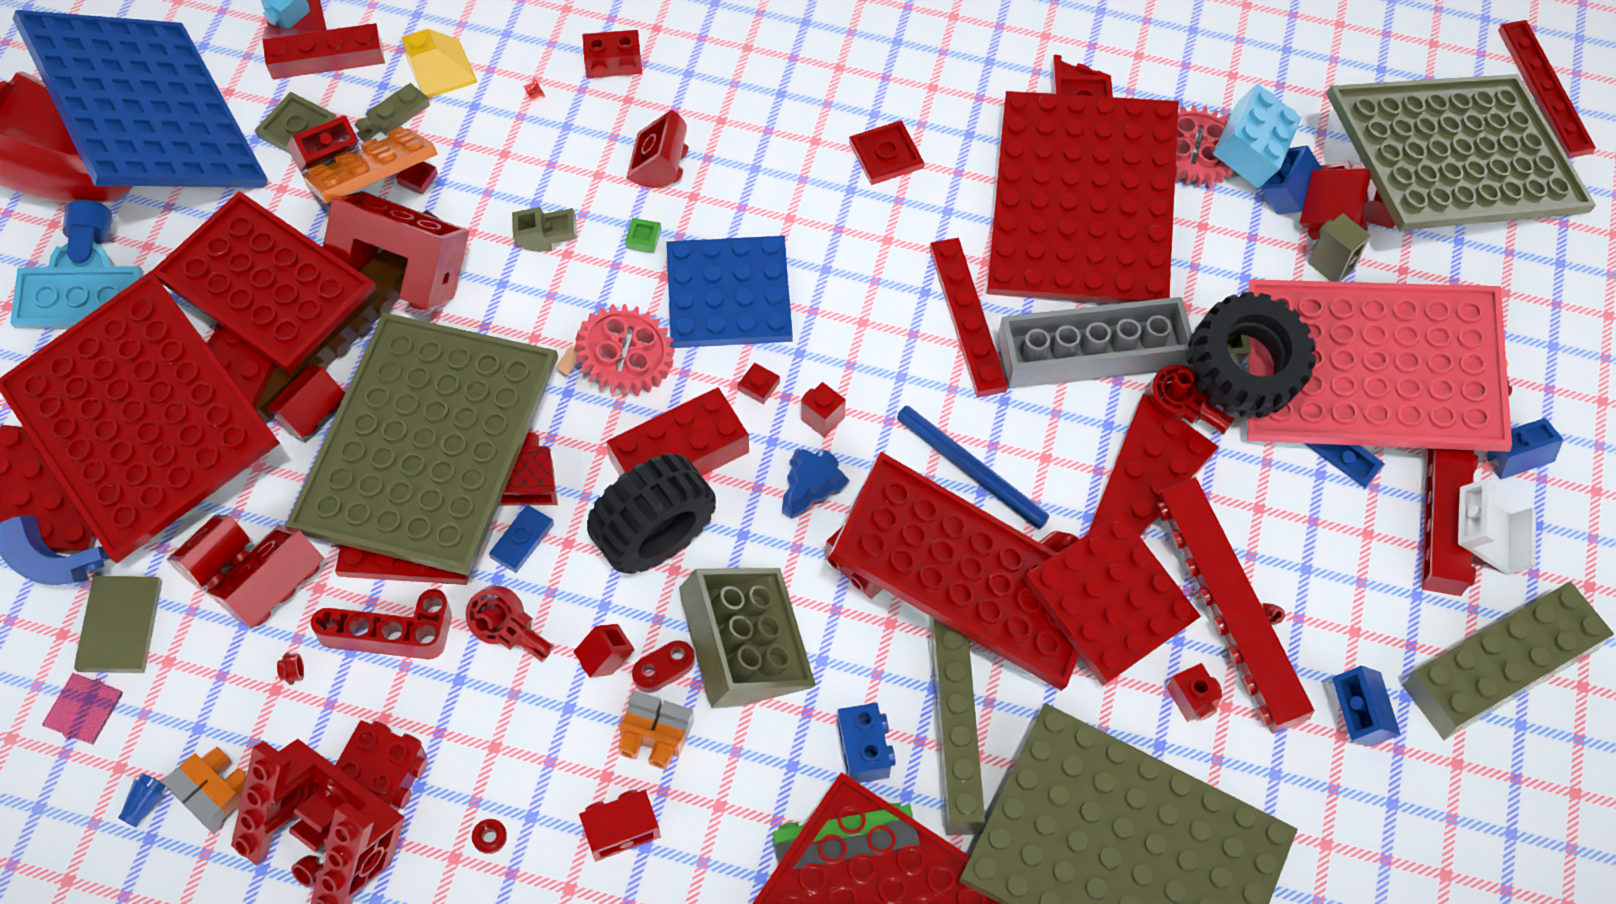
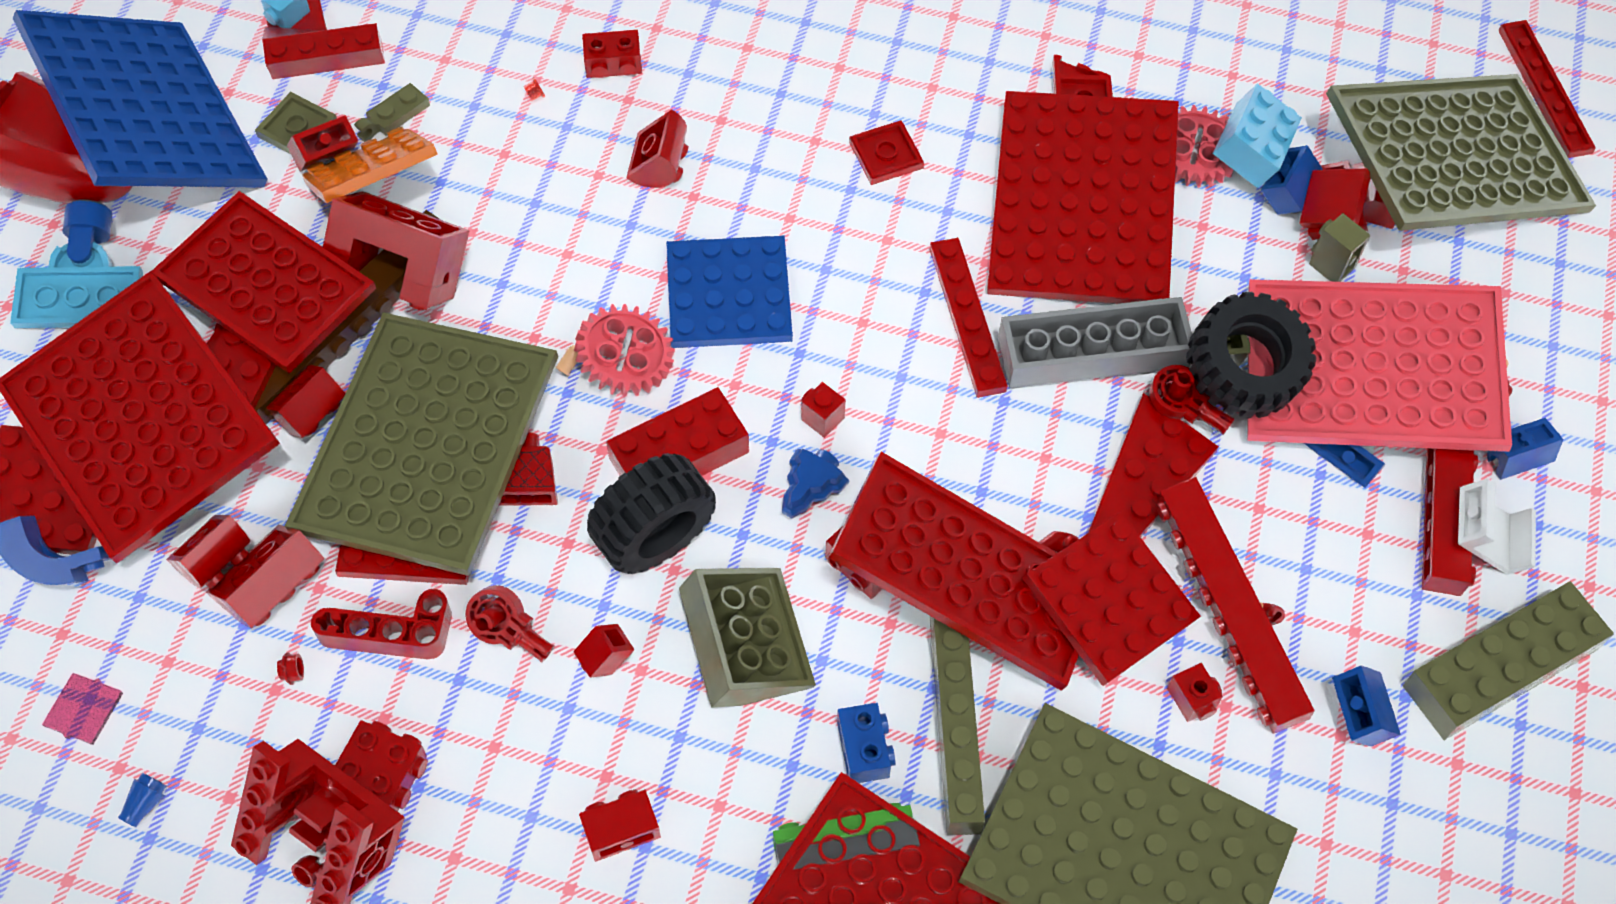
olive tile [74,576,162,673] -> none
hips [161,746,246,835] -> none
red plate [396,161,438,195] -> none
yellow slope [401,29,478,98] -> none
red plate [471,818,507,854] -> none
blue plate [489,504,554,574] -> none
olive brick [512,207,577,252] -> none
orange hips [618,690,695,770] -> none
bright green plate [625,217,662,253] -> none
red plate [632,640,695,693] -> none
red plate [738,362,780,405] -> none
blue axle [897,405,1050,529] -> none

